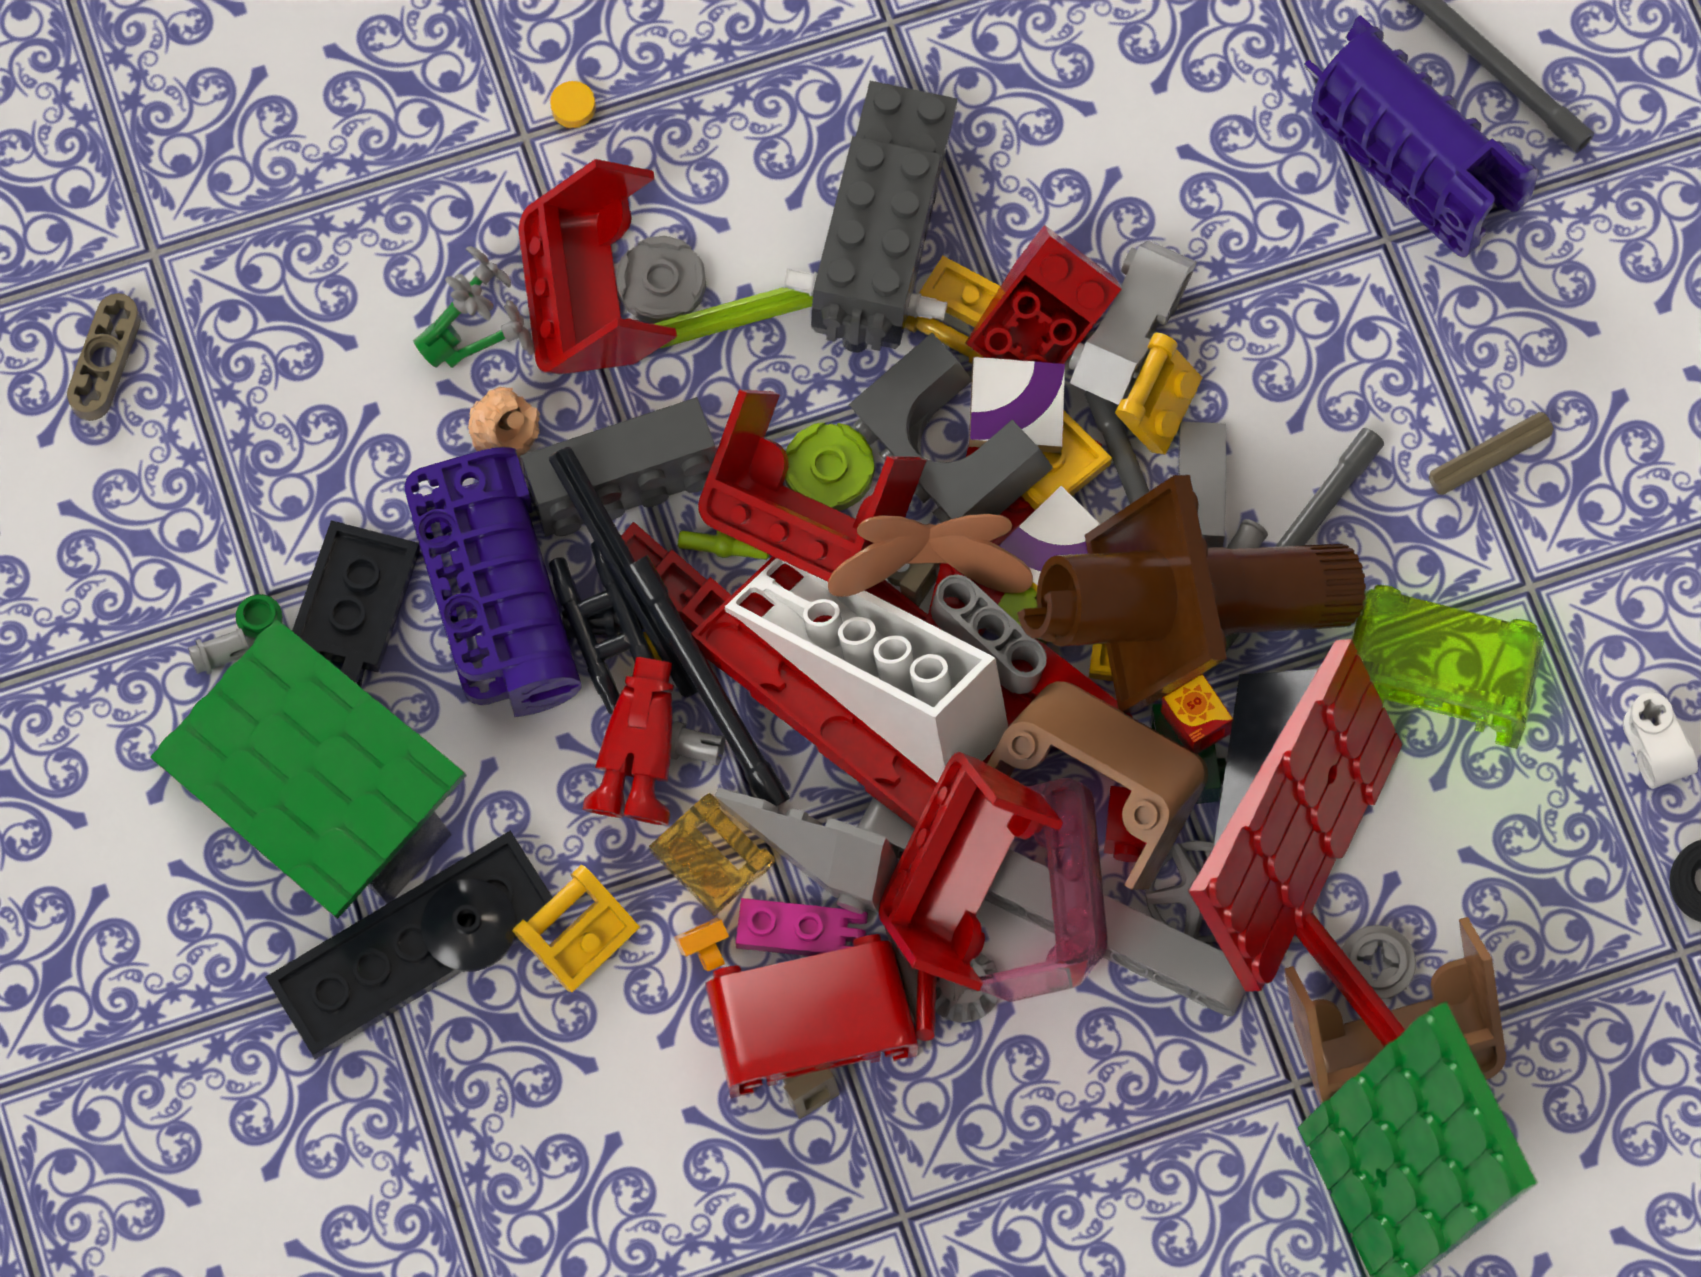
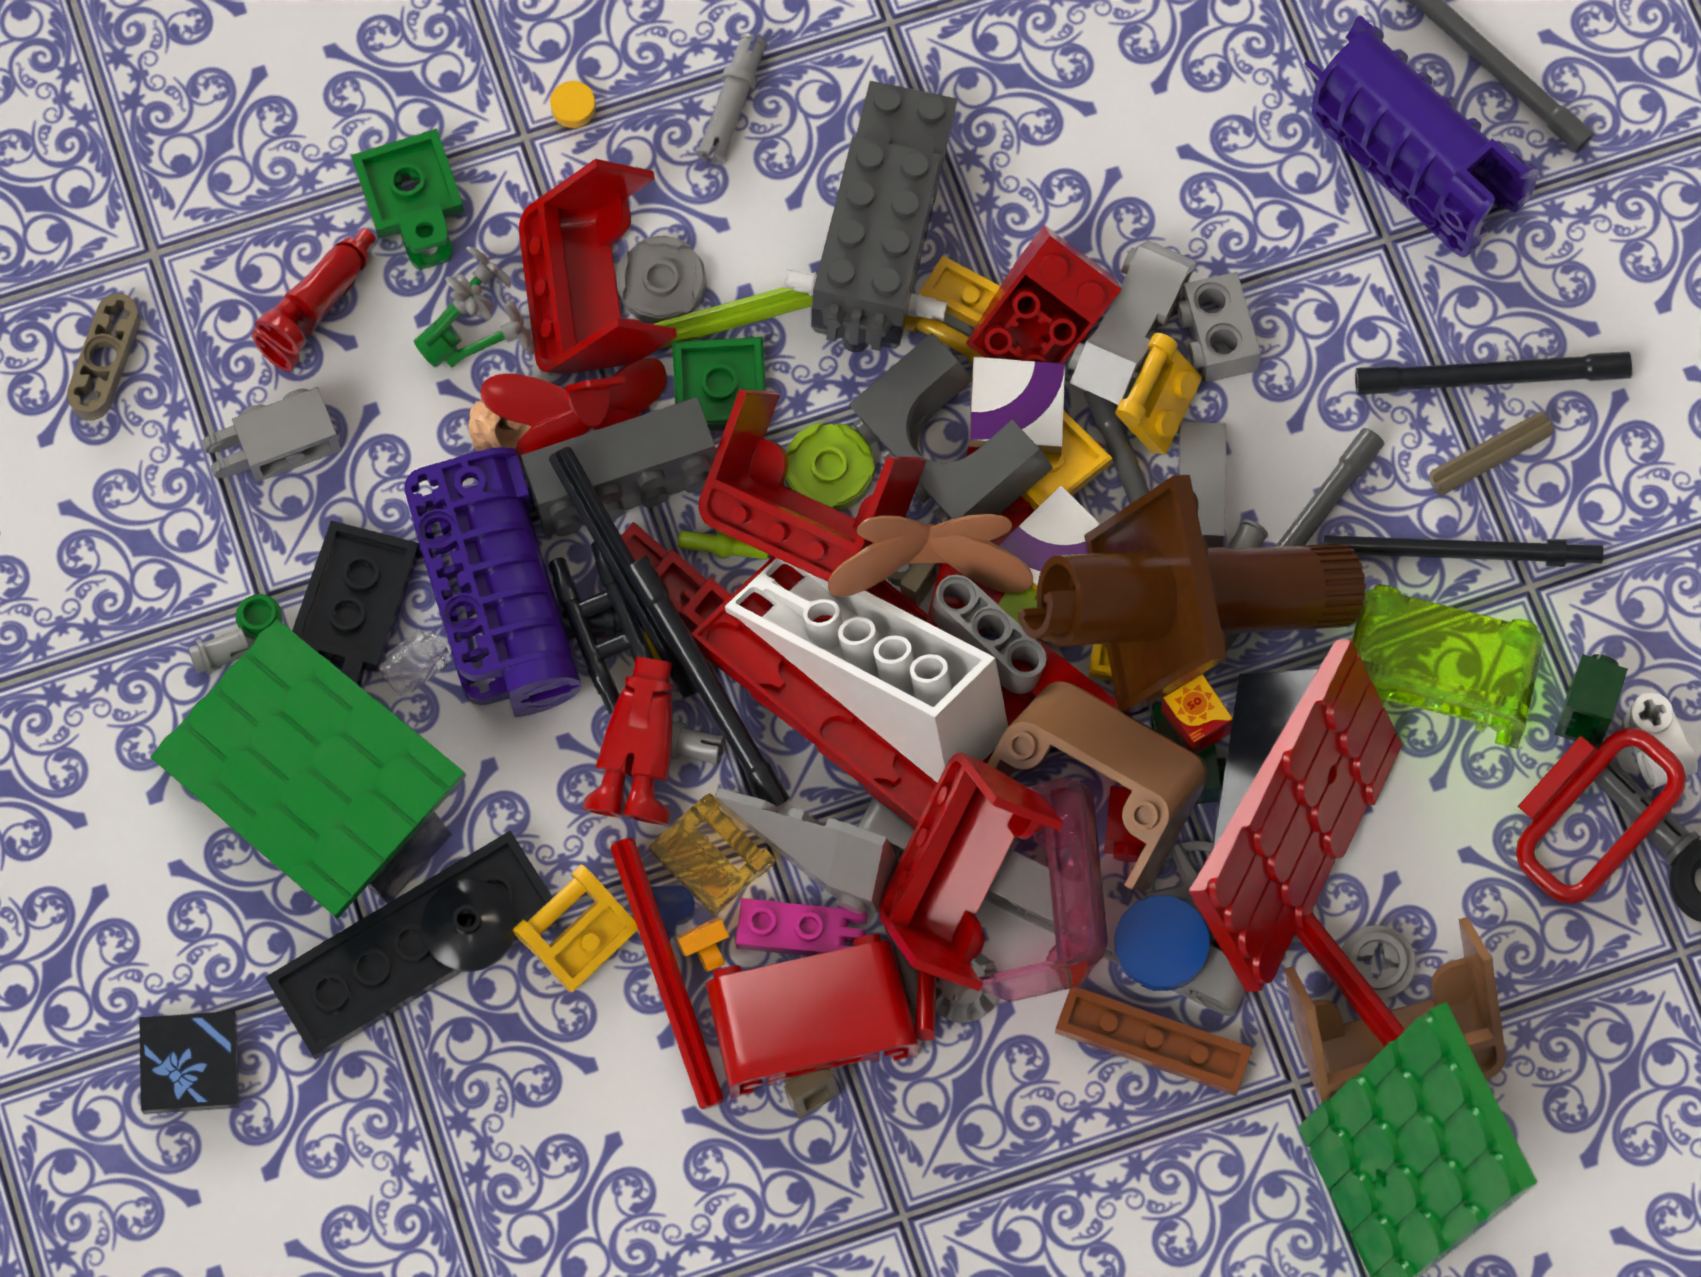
none -> black tile [139,1011,239,1114]
none -> light grey hinge [201,387,342,483]
none -> red piece [251,228,376,372]
none -> green plate [351,129,465,270]
none -> clear brick [377,629,449,696]
none -> red piece [480,358,667,458]
none -> red axle [611,838,723,1109]
none -> clear blue tile [651,886,695,940]
none -> green tile [672,337,766,430]
none -> light grey pin [697,33,767,165]
none -> dark orange plate [1055,987,1253,1096]
none -> blue tile [1114,896,1209,991]
none -> light grey brick [1176,272,1261,383]
none -> black bar [1324,535,1603,567]
none -> black piece [1355,351,1632,395]
none -> red bar [1516,727,1687,904]
none -> dark green brick [1554,654,1628,746]
none -> dark grey pin [1591,742,1701,866]

